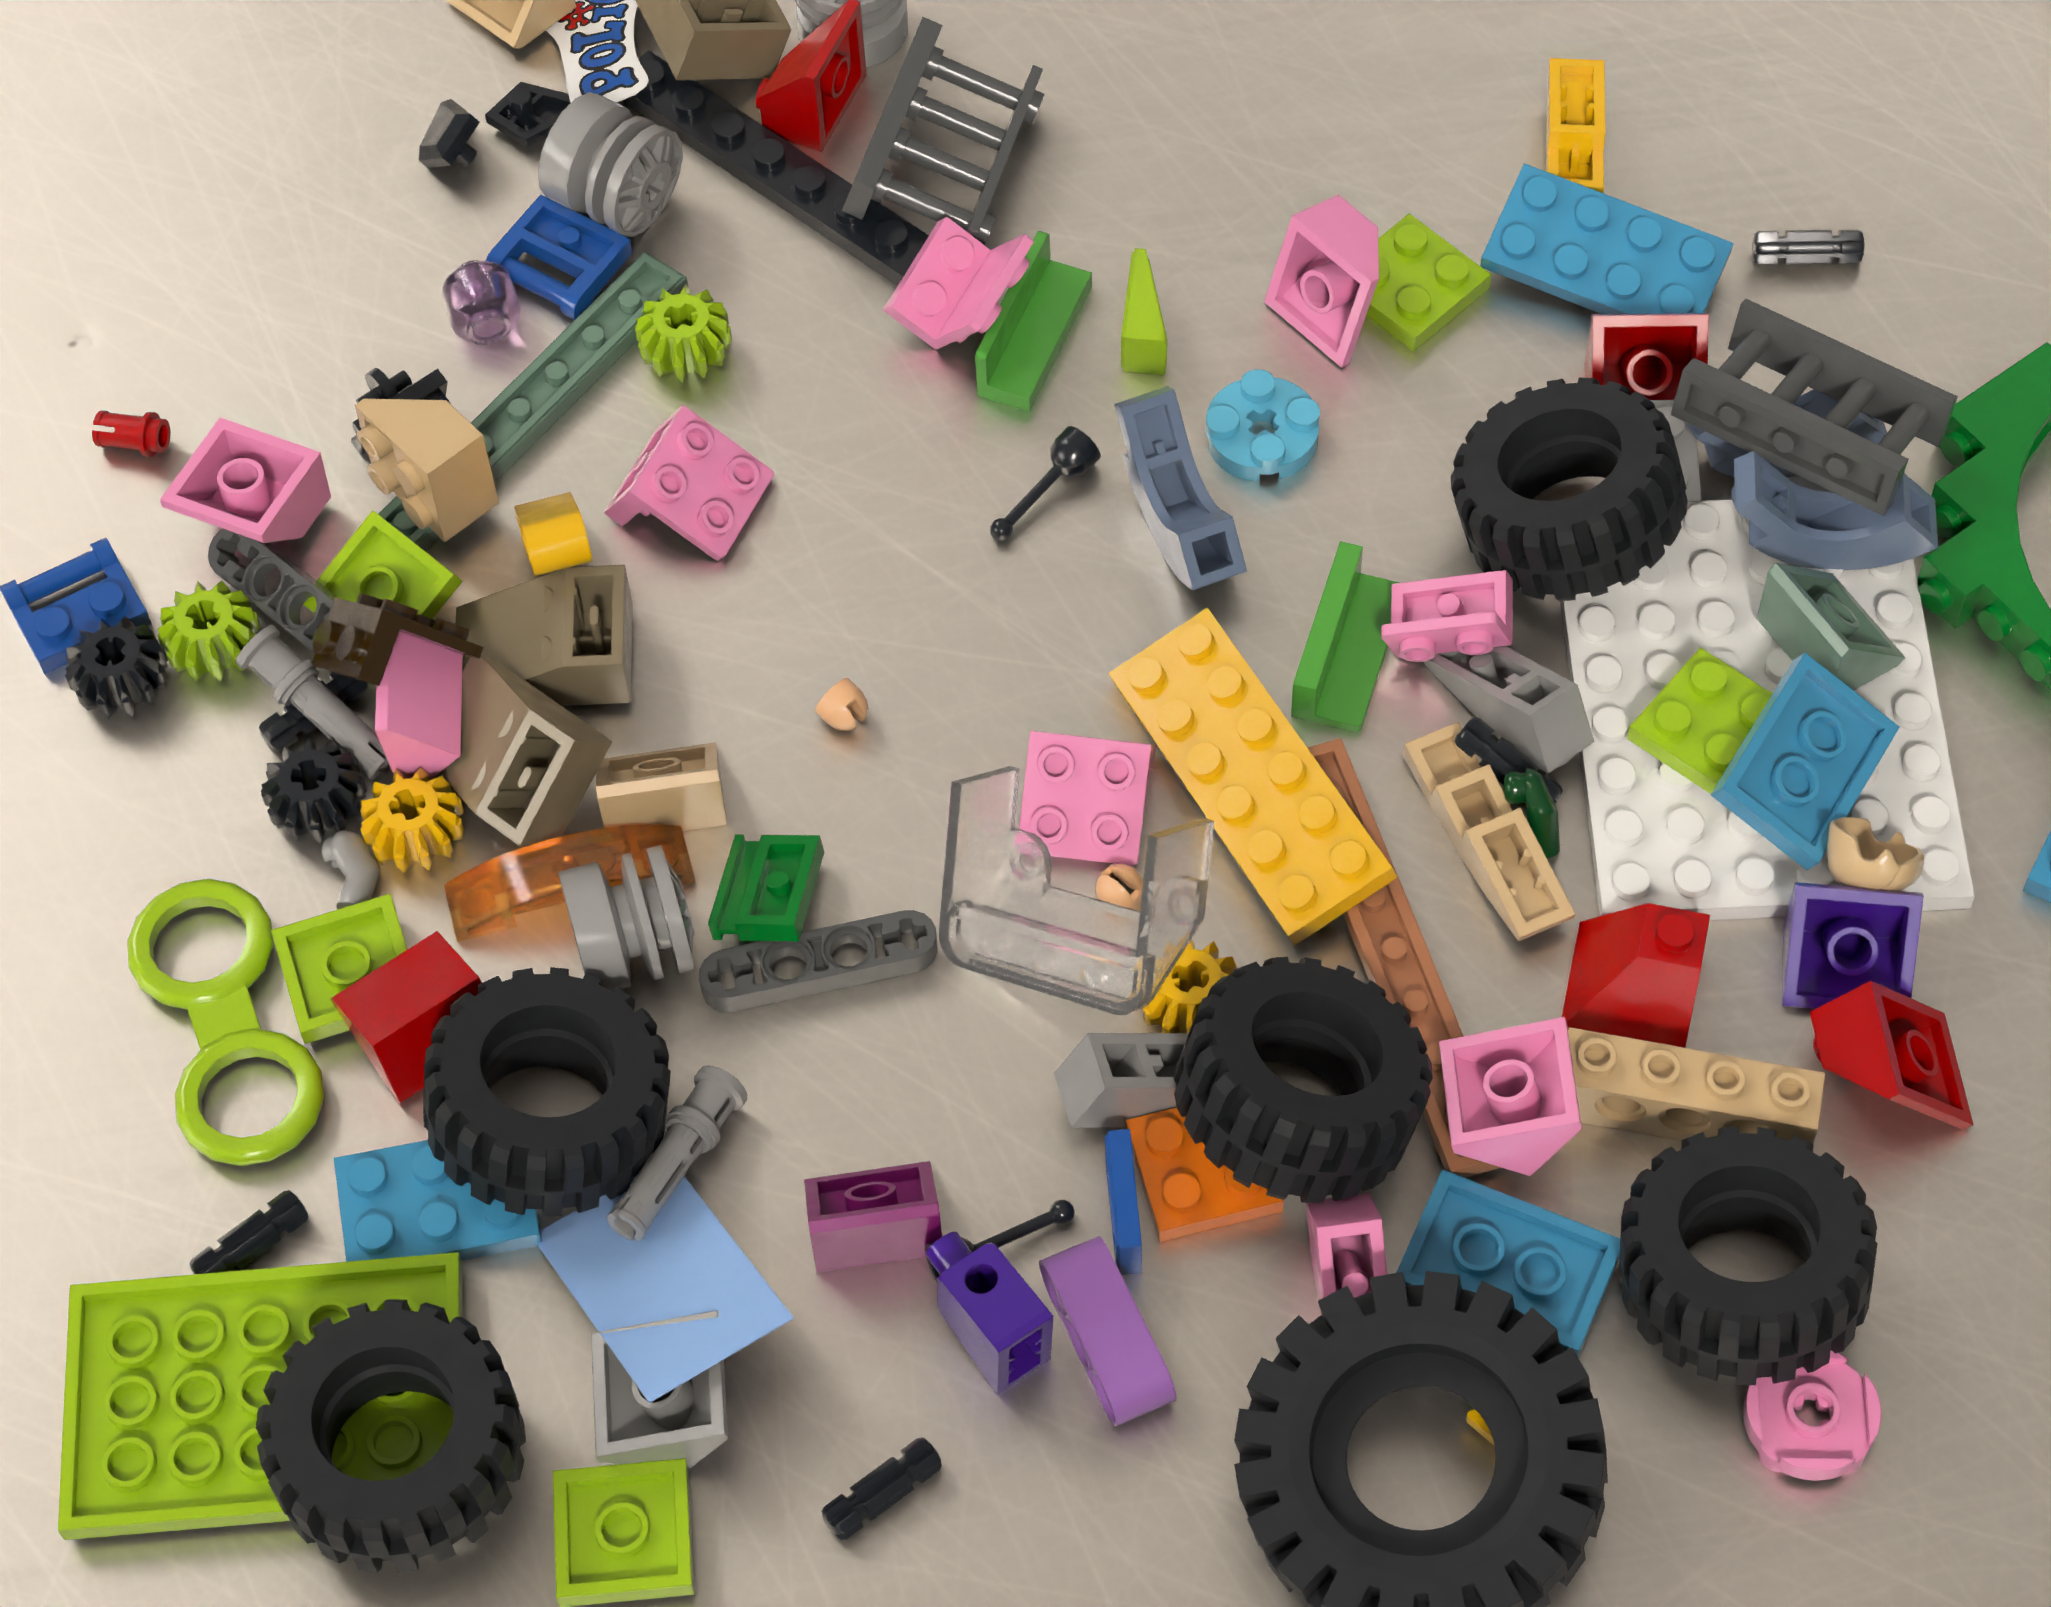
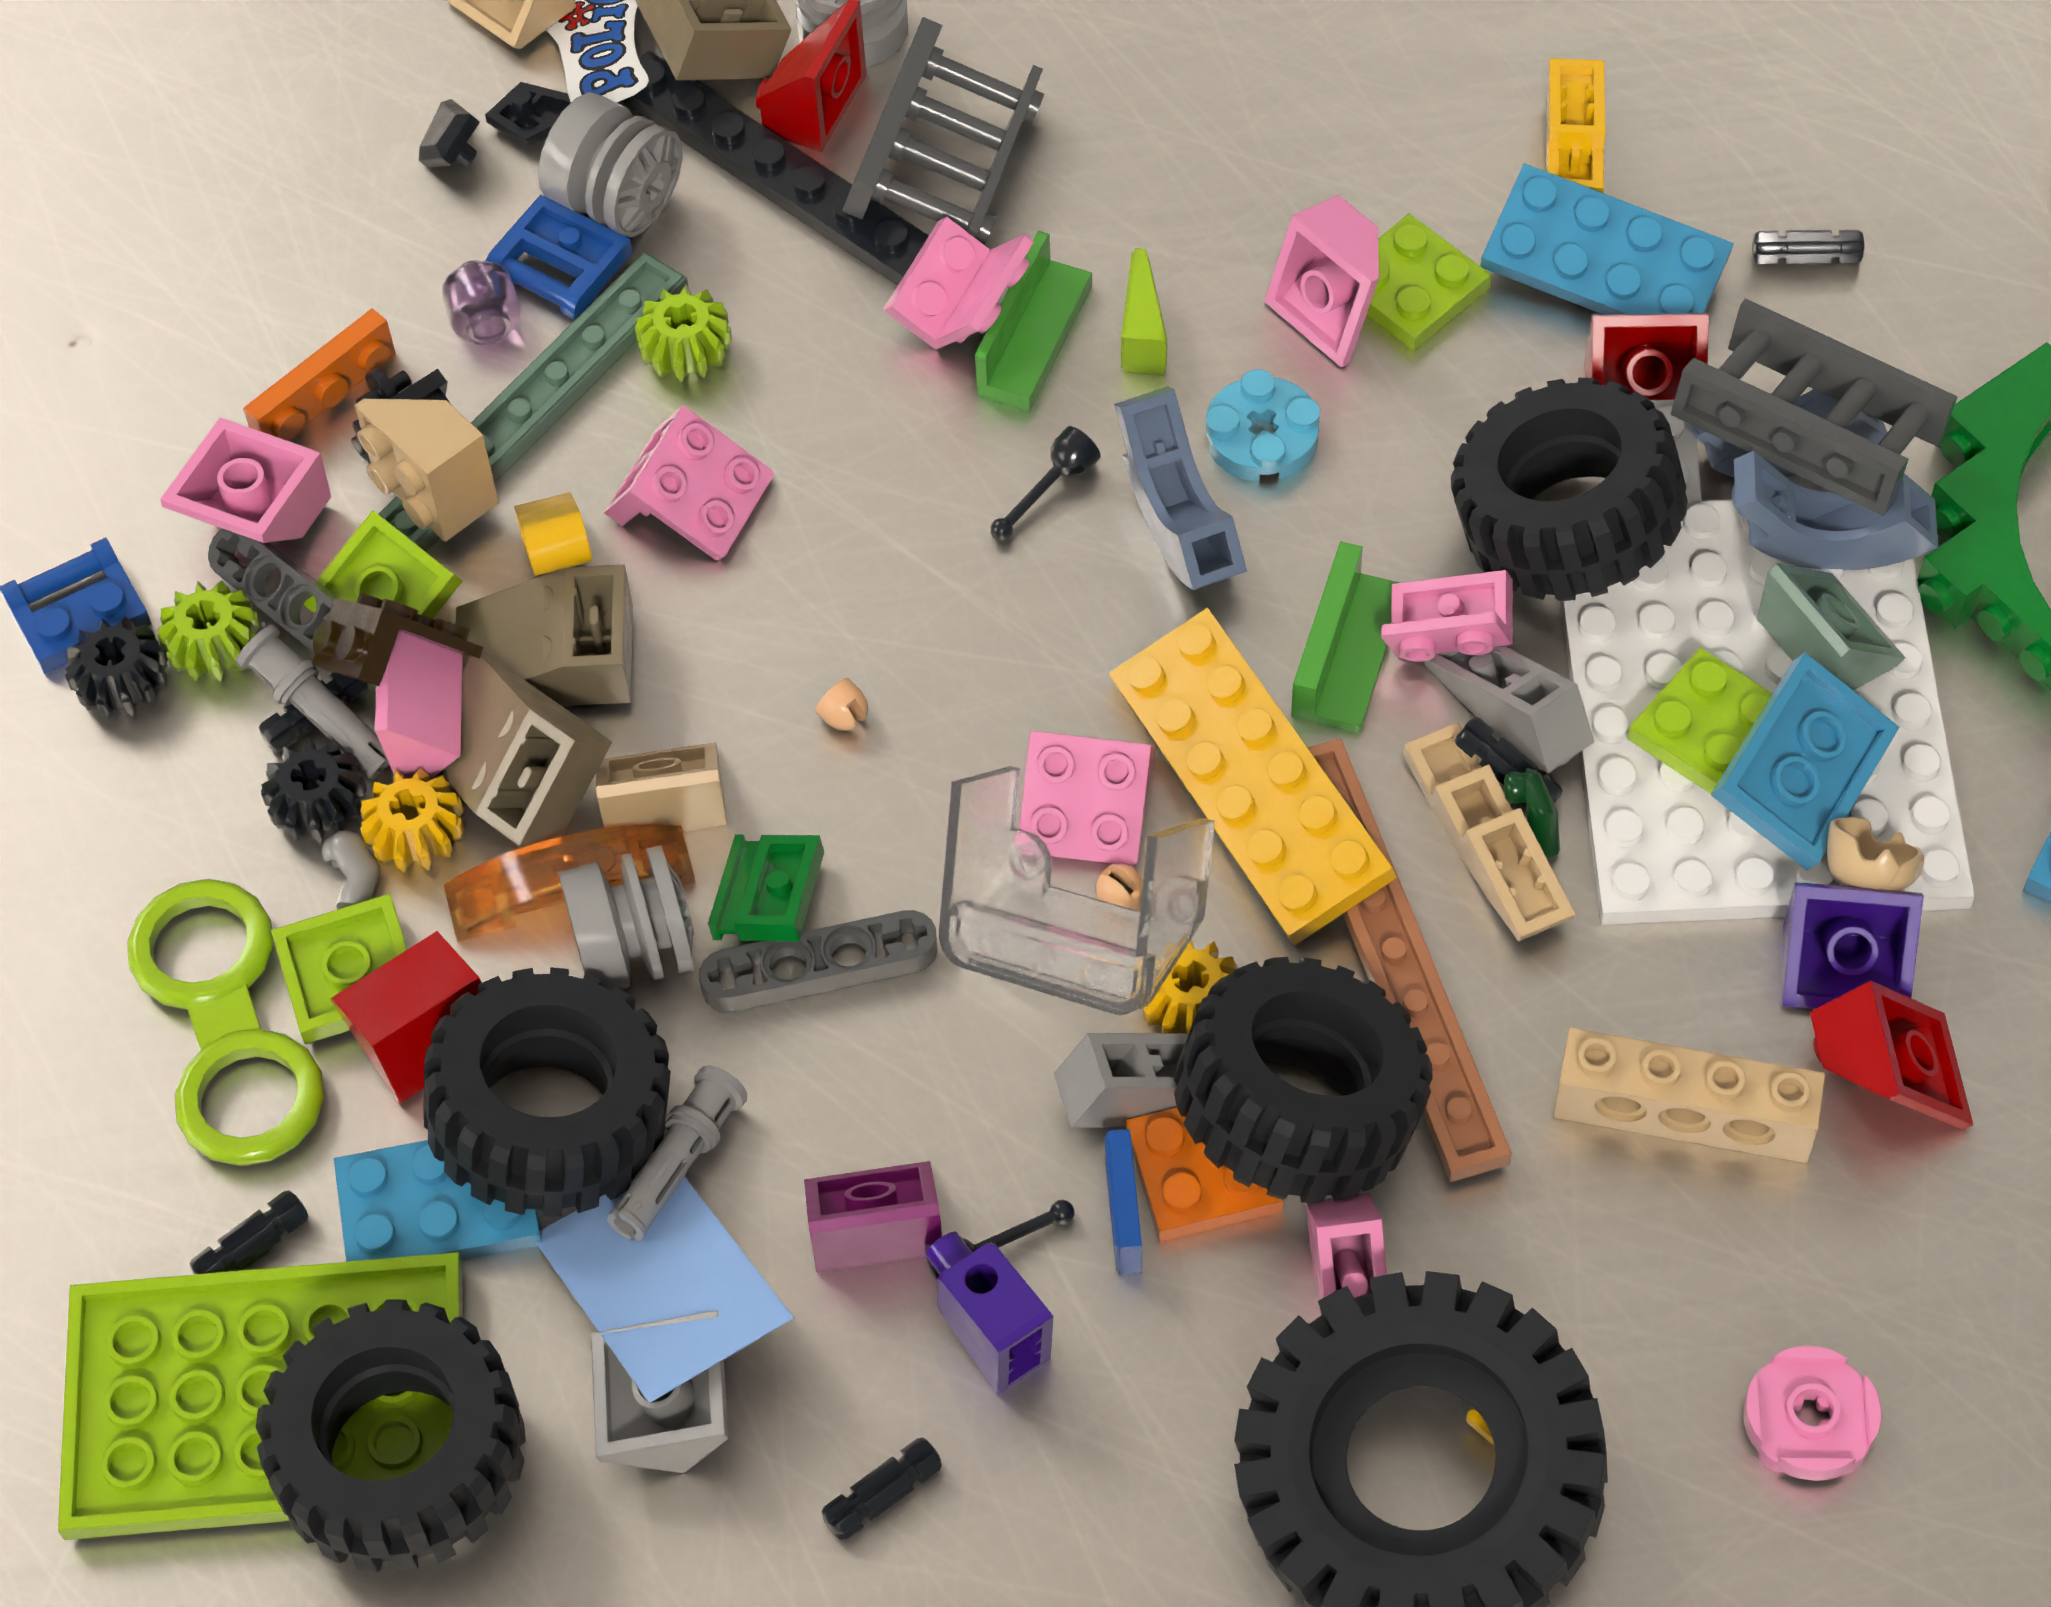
red pin [92,410,171,457] -> none
lime plate [553,1458,694,1607] -> none
medium lavender beam [1039,1236,1177,1427] -> none
dark azure plate [1396,1169,1620,1357] -> none
bright pink slope [1439,1017,1582,1176] -> none
red slope [1562,903,1710,1048] -> none
black tyre [1619,1126,1878,1385] -> none
none -> orange plate [243,308,396,441]

